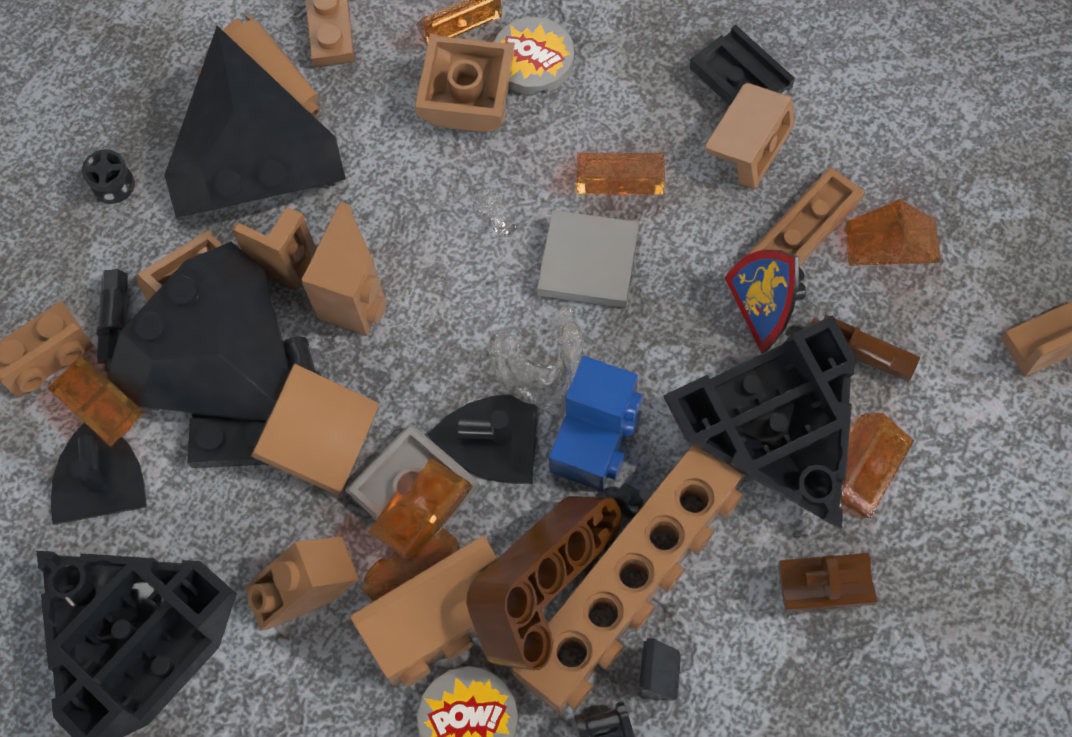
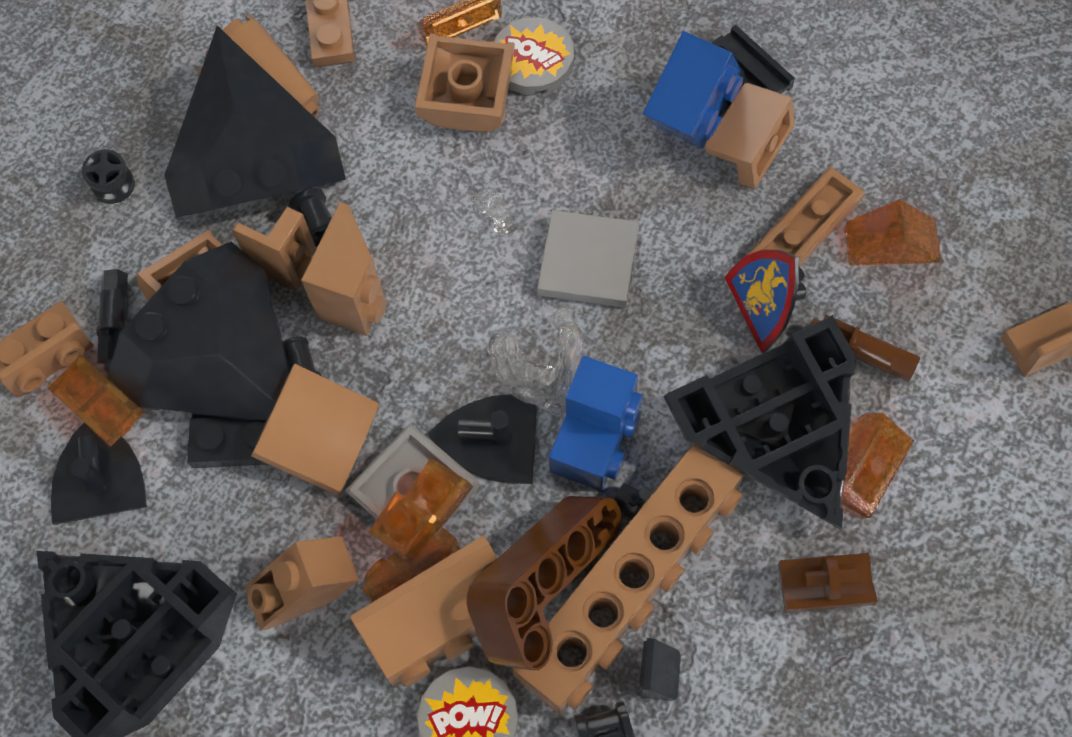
clear orange slope [576,152,665,195] -> none
none -> black bush [288,188,332,247]
none -> blue brick [643,31,743,149]

